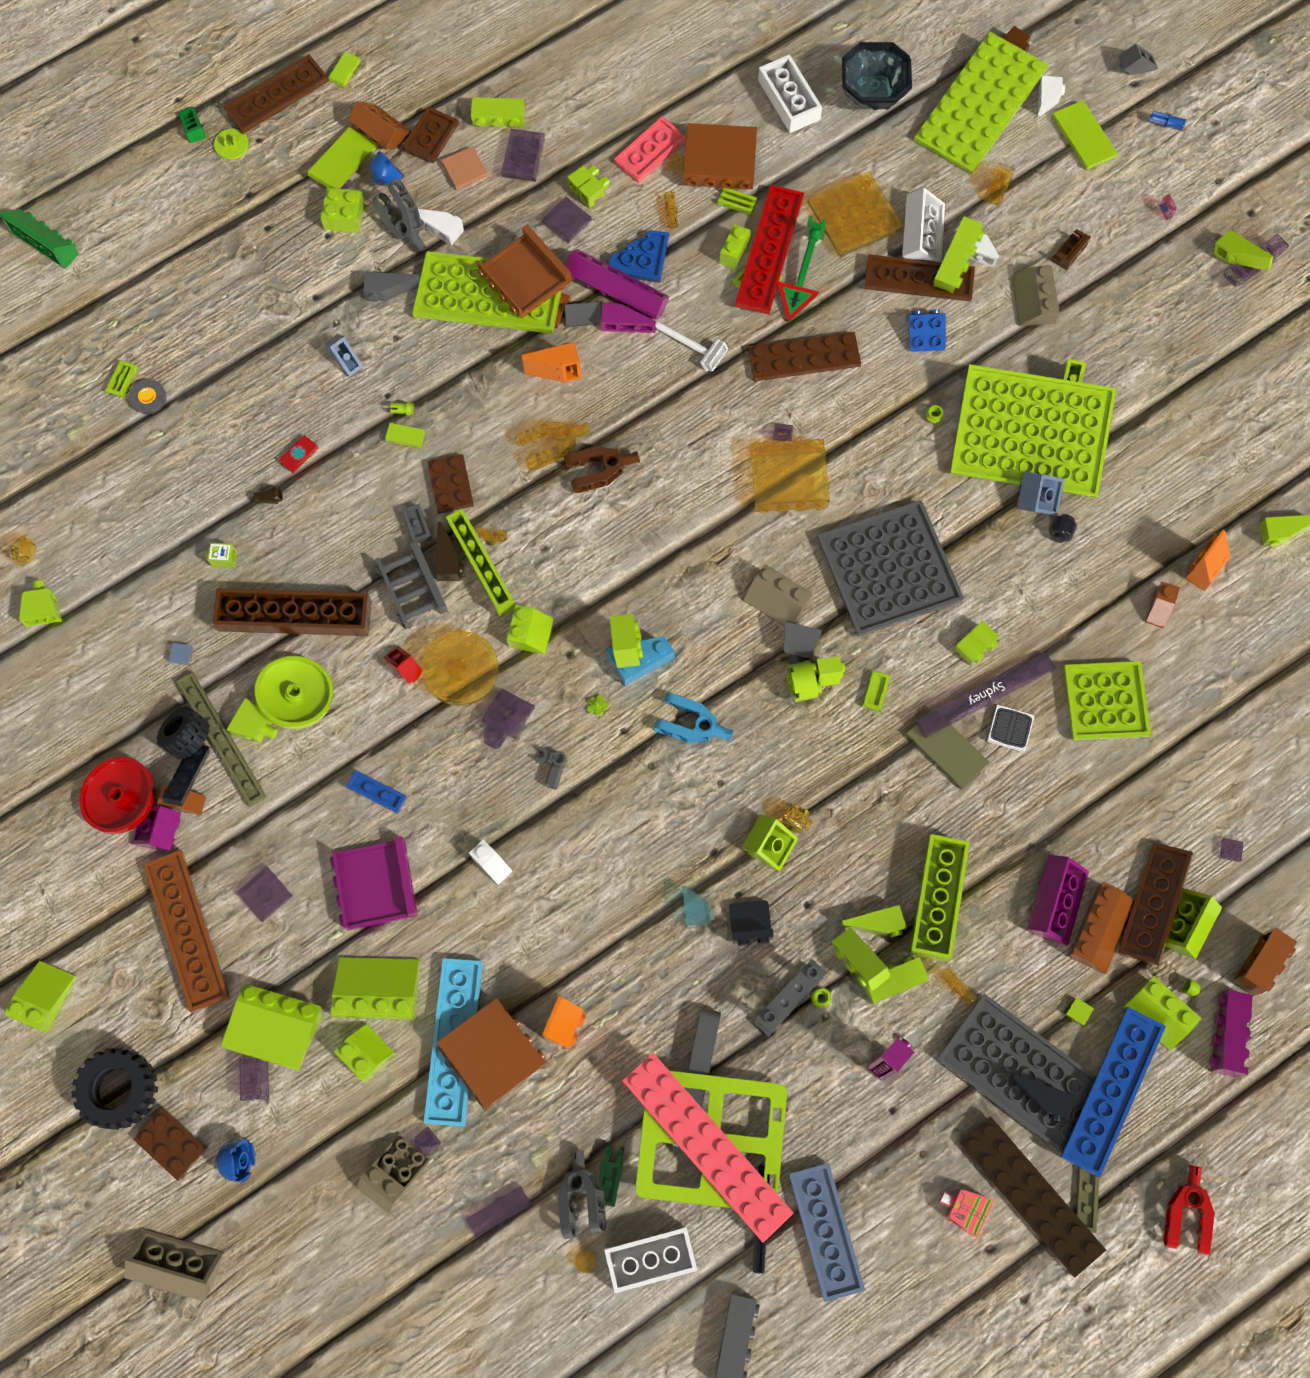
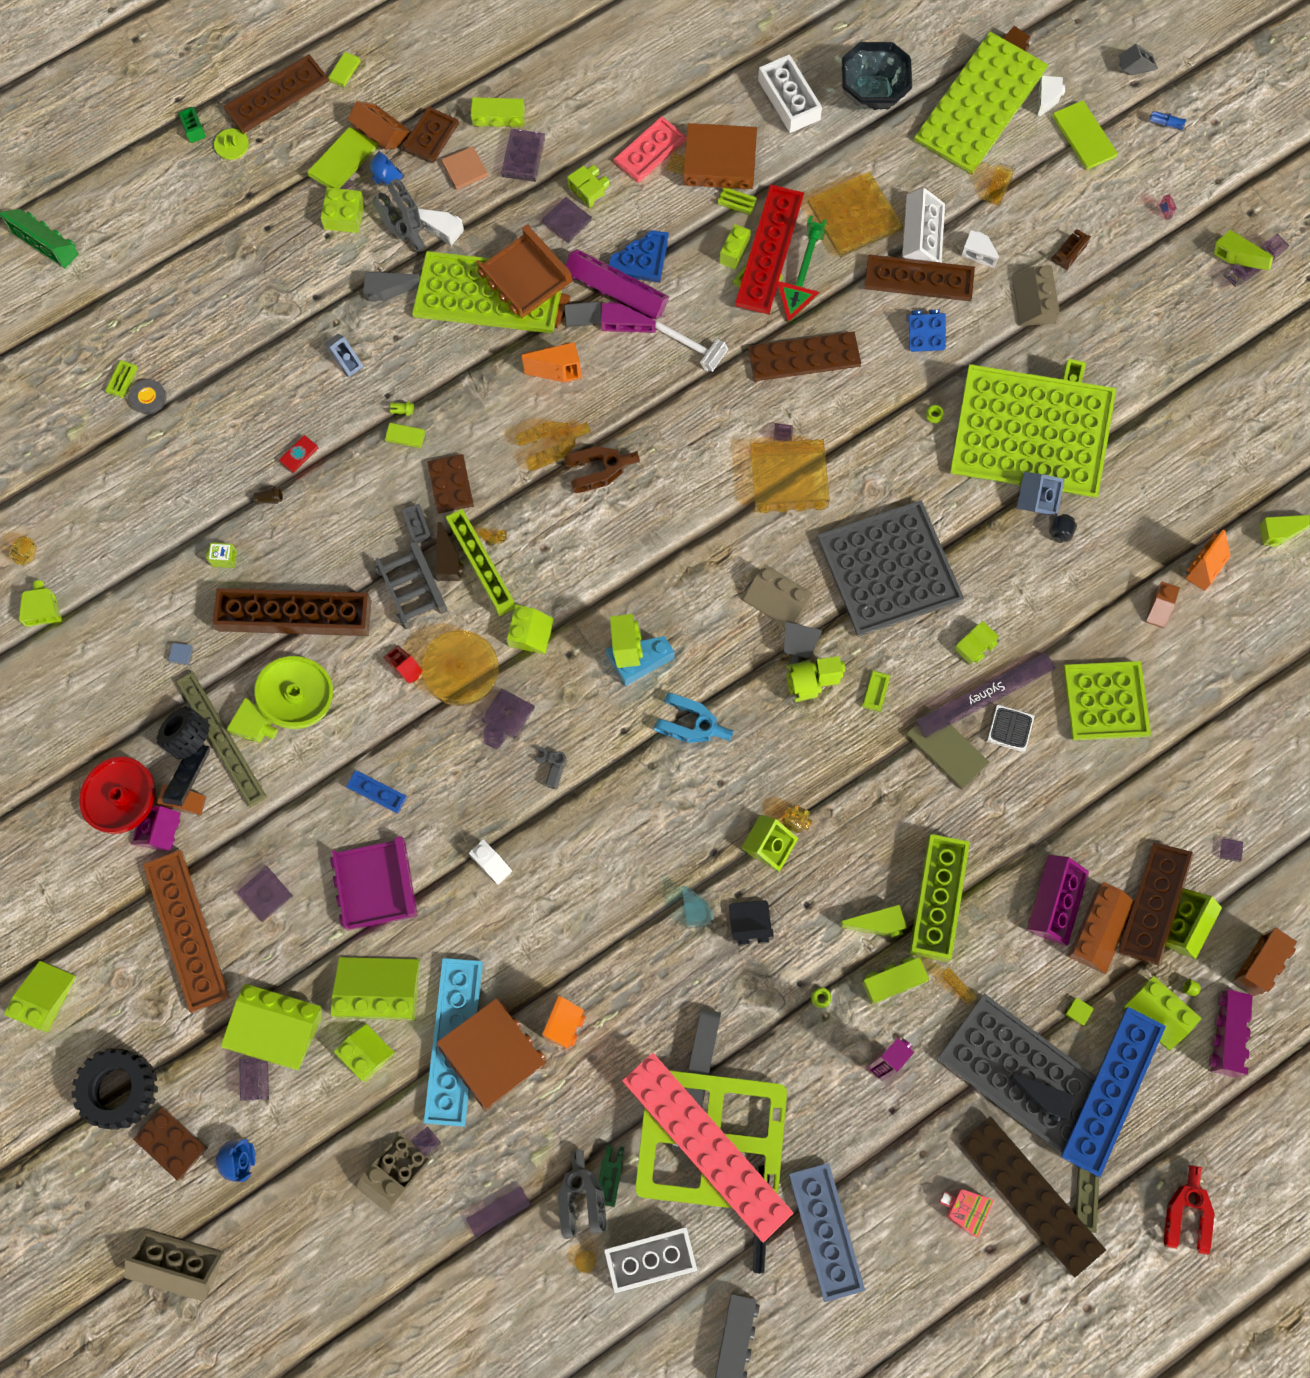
lime plant [587,695,609,716] -> none
clear yellow pin [664,191,679,229] -> none
dark grey fence [753,959,827,1037] -> none
lime brick [832,927,891,992] -> none
lime brick [933,216,985,294] -> none

